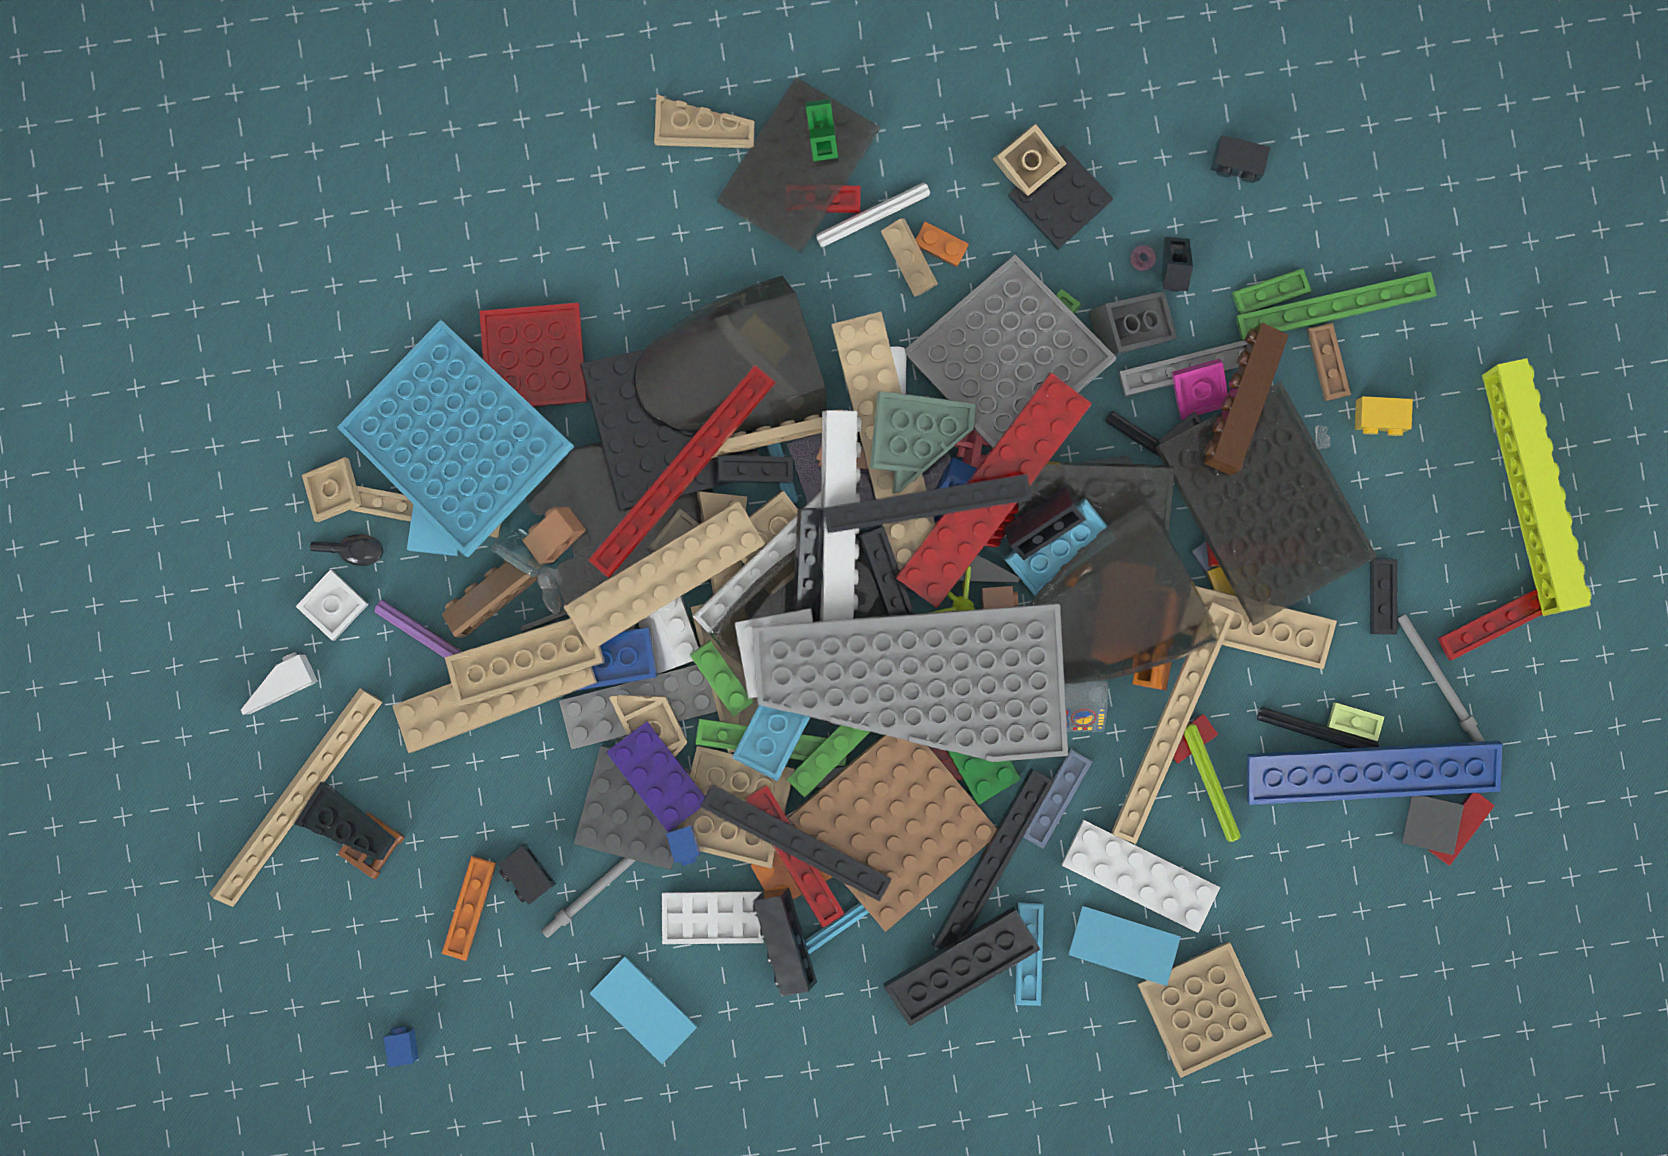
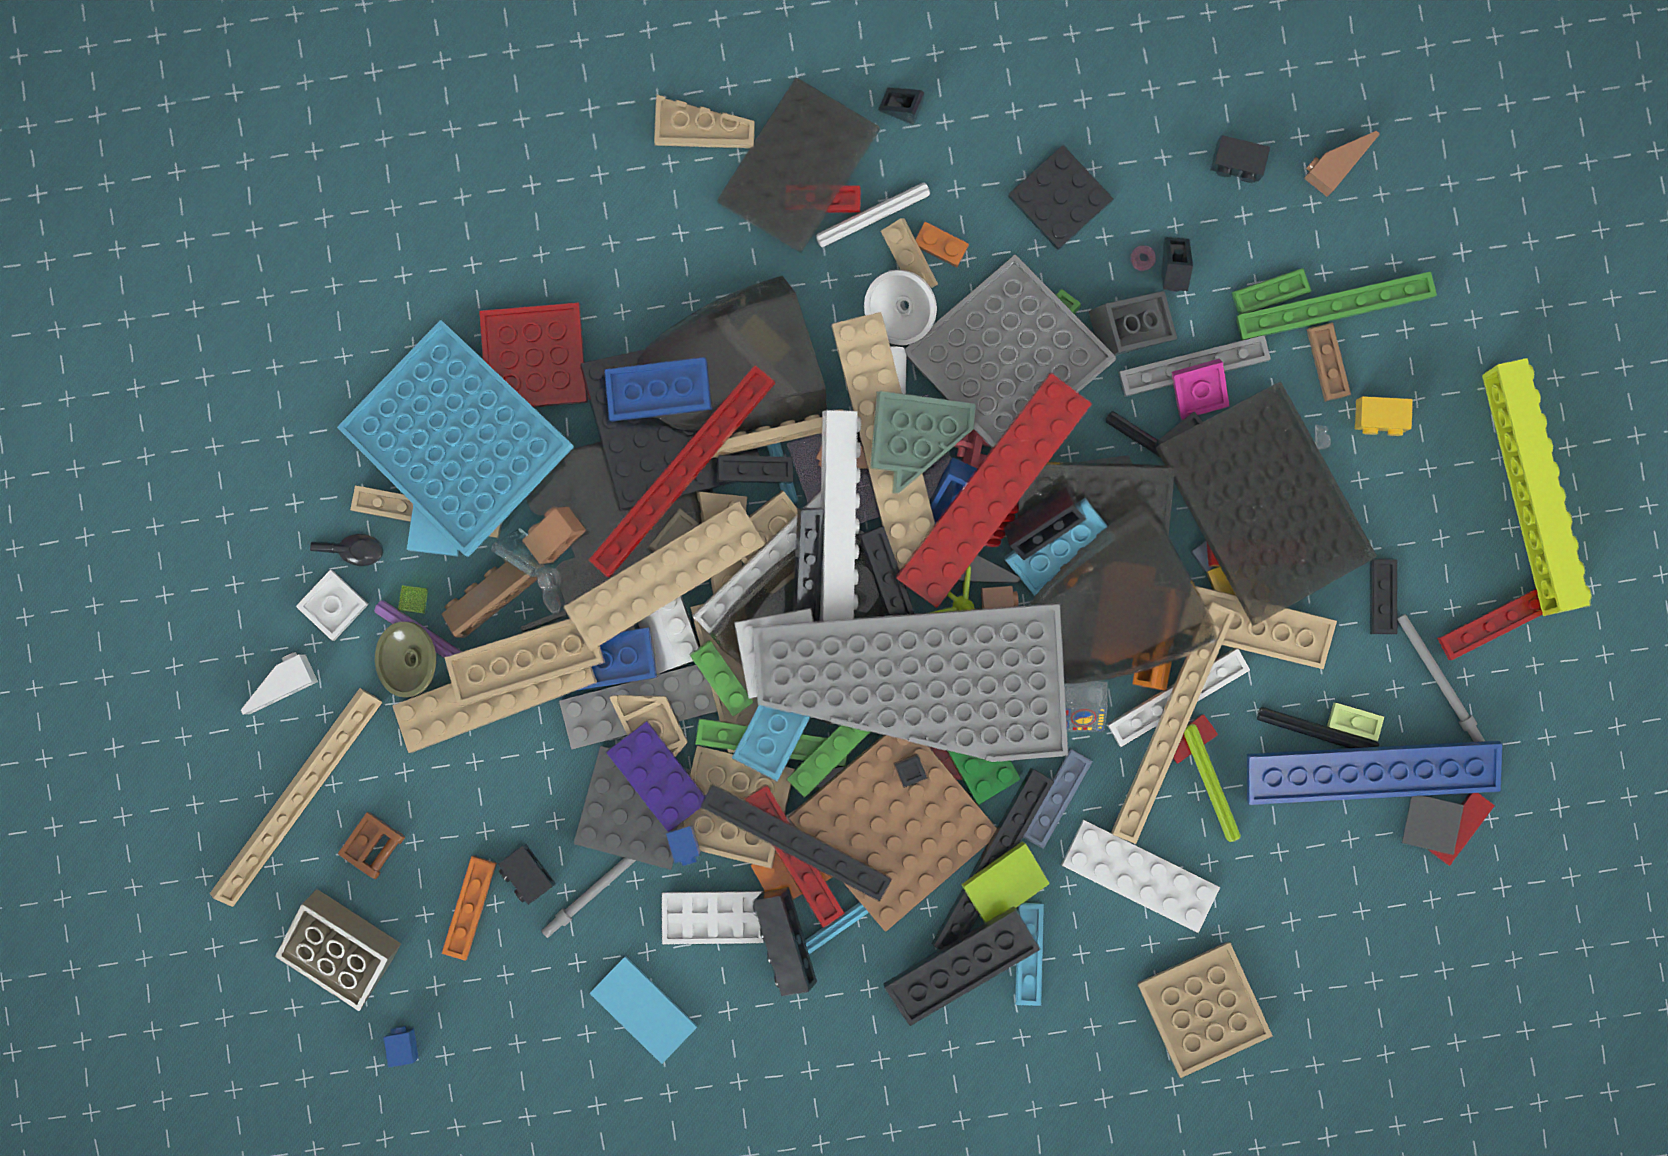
black wing [294,782,396,860] -> none
tan tile [302,457,362,522] -> none
green slope [805,99,838,161] -> none
black plate [823,474,1032,534] -> none
tan slope [992,124,1067,196] -> none
medium azure tile [1068,906,1181,986] -> none
reddish brown brick [1204,322,1289,475] -> none
none -> dark tan slope [275,889,401,1011]
none -> olive dish [375,622,436,697]
none -> clear neon green tile [398,585,428,614]
none -> blue plate [605,357,712,421]
none -> white dish [864,270,937,345]
none -> black slope [878,87,924,125]
none -> black tile [894,754,927,788]
none -> lime tile [961,841,1050,923]
none -> white plate [1107,648,1250,747]
none -> nougat slope [1304,131,1380,197]

